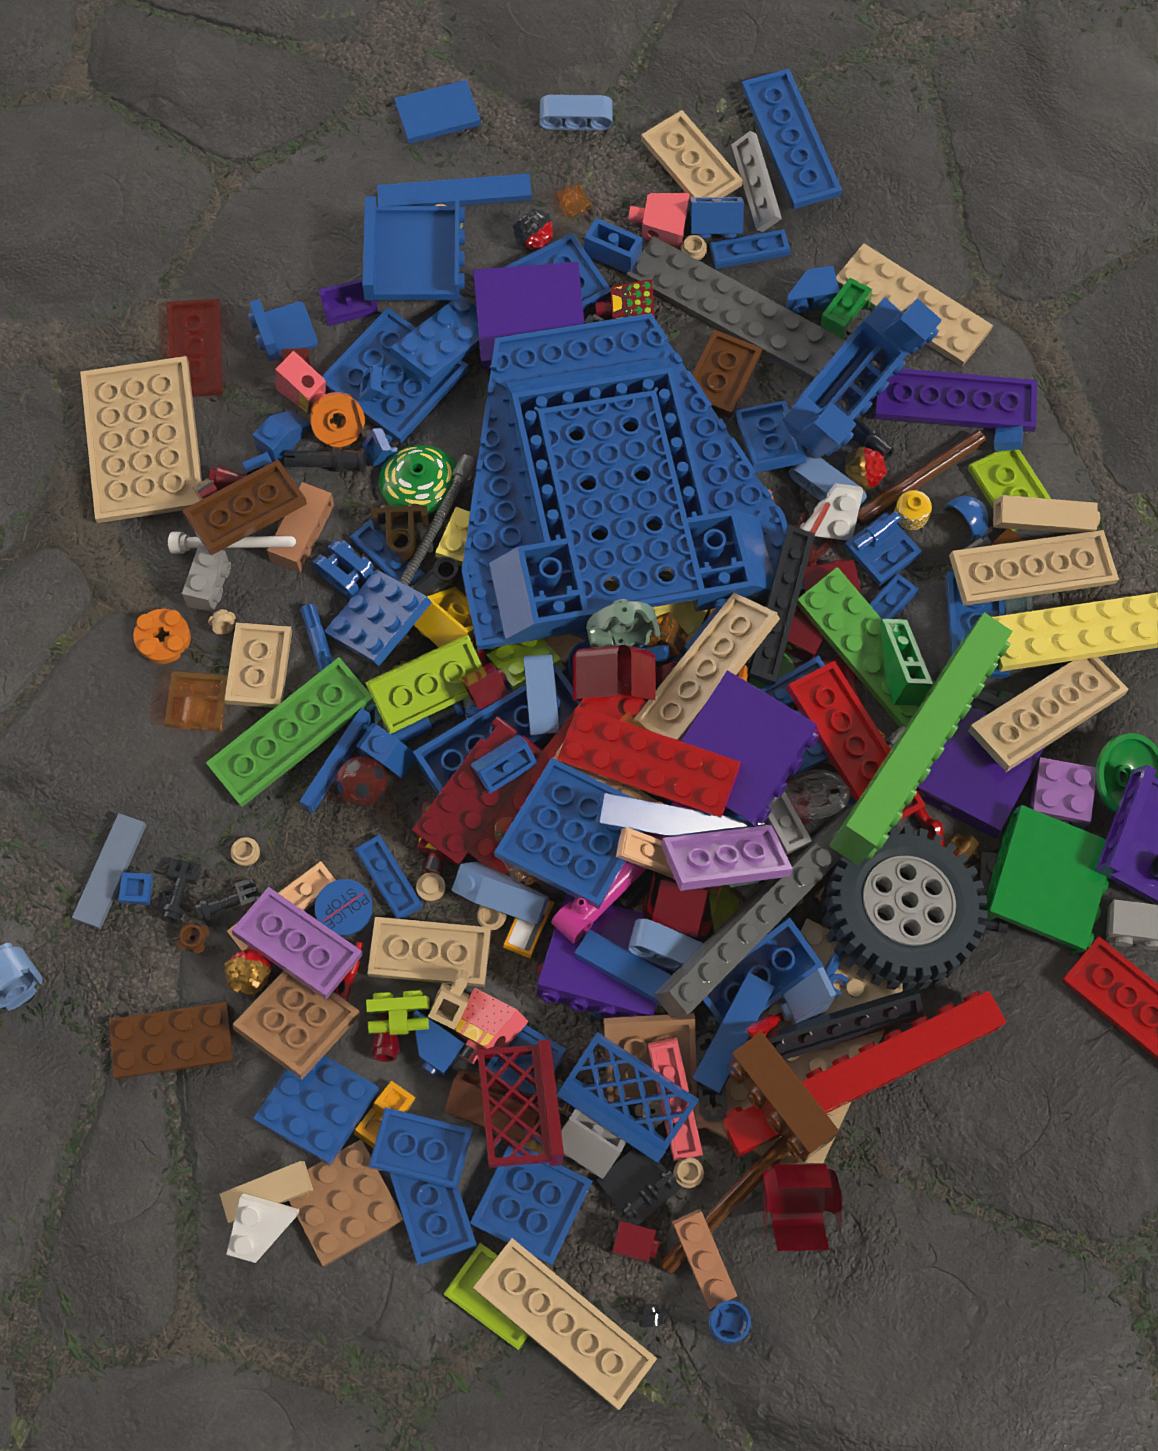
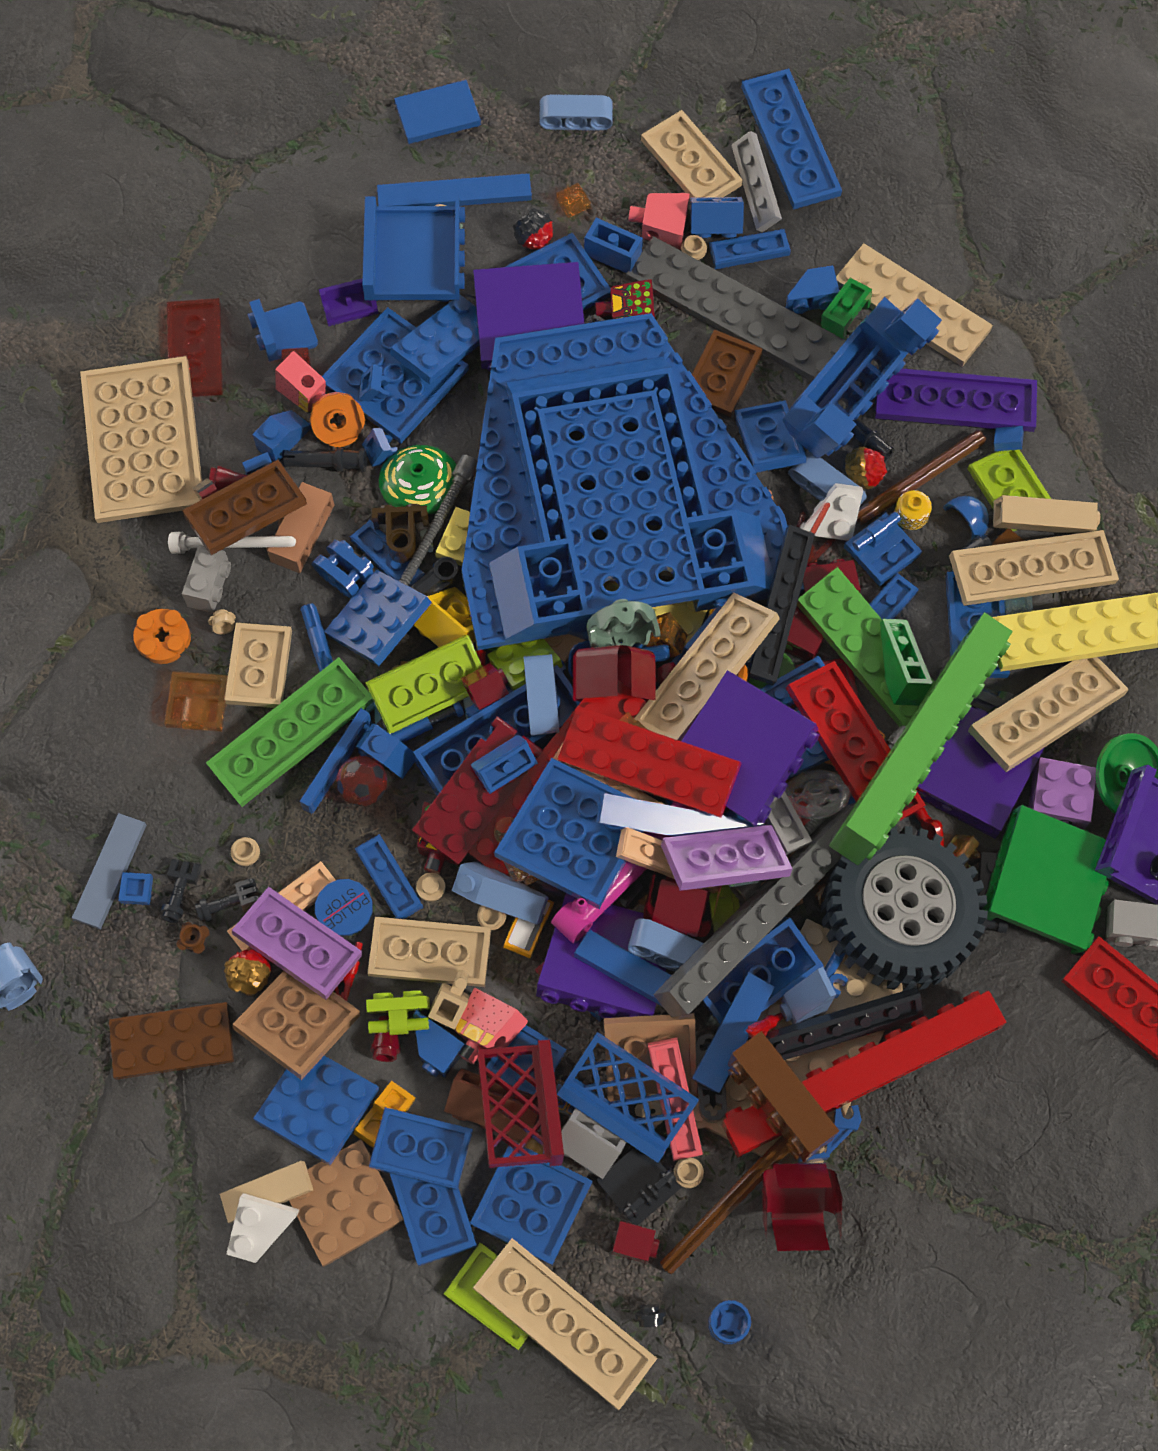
nougat plate [672,1209,737,1309] -> none
none -> blue piece [797,1105,862,1163]

